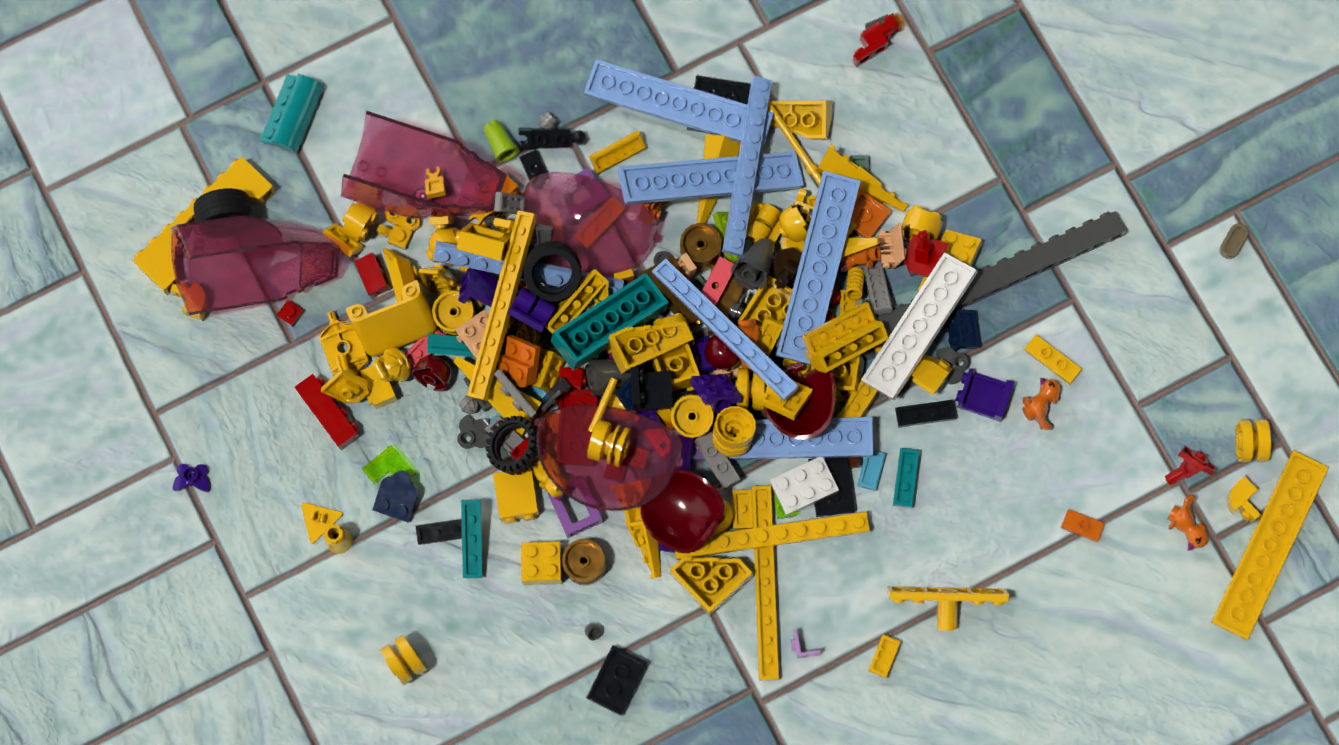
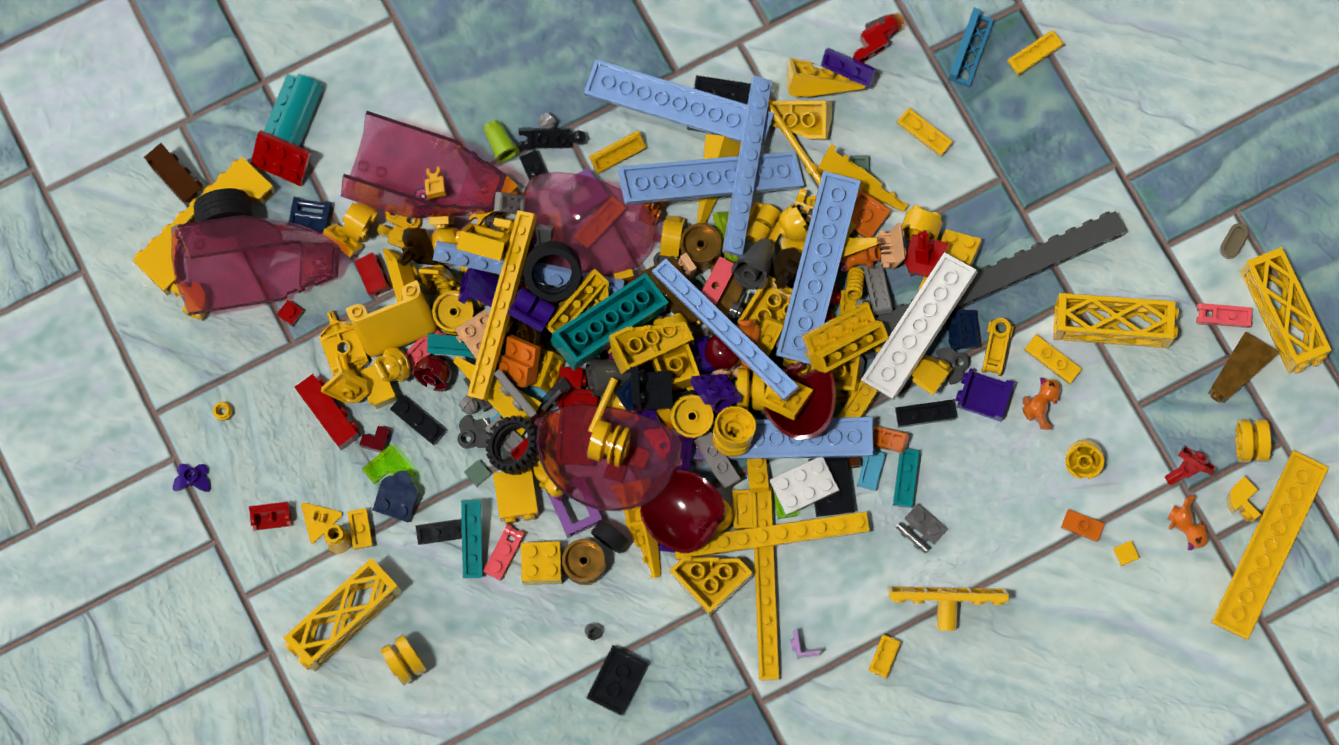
none -> reddish brown wedge [144,143,203,208]
none -> yellow plate [213,402,232,421]
none -> red hinge [249,502,292,531]
none -> red plate [250,130,311,186]
none -> yellow piece [283,557,402,672]
none -> dark blue plate [288,197,332,234]
none -> yellow plate [347,508,373,550]
none -> dark red piece [359,426,391,454]
none -> black plate [390,395,446,446]
none -> dark brown piece [398,228,438,266]
none -> sand green tile [464,460,491,487]
none -> coral plate [483,524,525,581]
none -> black tyre [591,520,629,554]
none -> yellow brick [660,216,685,258]
none -> yellow plate [747,459,769,493]
none -> yellow wedge [786,58,866,97]
none -> dark purple plate [821,48,877,88]
none -> orange plate [873,425,910,454]
none -> yellow plate [896,107,953,157]
none -> flat silver plate [896,504,947,553]
none -> dark azure fence [949,8,994,87]
none -> yellow piece [982,318,1014,376]
none -> yellow plate [1007,30,1064,76]
none -> yellow piece [1053,293,1179,348]
none -> yellow cylinder [1065,439,1104,479]
none -> yellow tile [1112,541,1139,567]
none -> coral plate [1196,303,1252,328]
none -> pearl gold slope [1208,332,1279,403]
none -> yellow piece [1240,247,1332,374]

